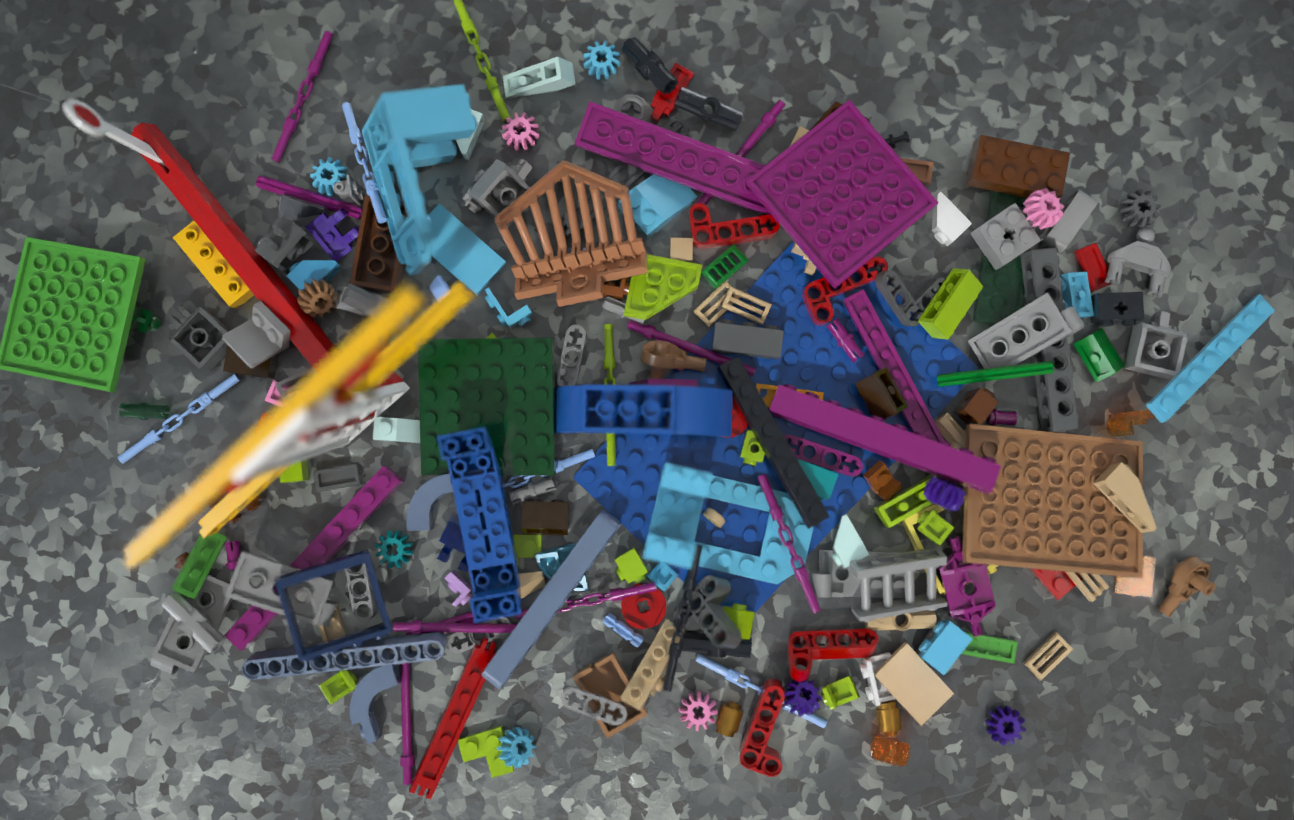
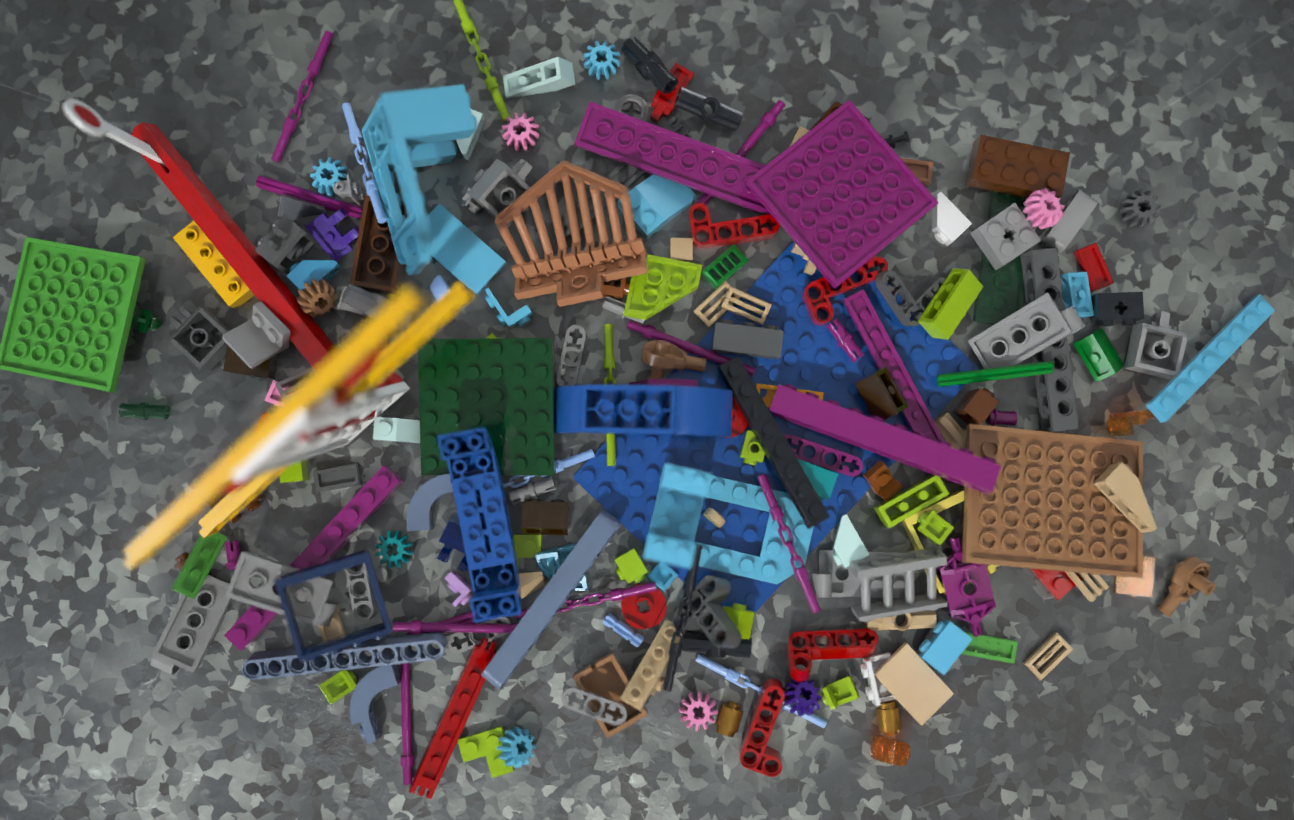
light blue piece [117,373,240,464] -> none
light grey piece [161,591,226,654] -> none
dark purple gear [923,476,966,511] -> none
dark purple gear [985,705,1026,746] -> none
light grey connector [1105,228,1171,298] -> none

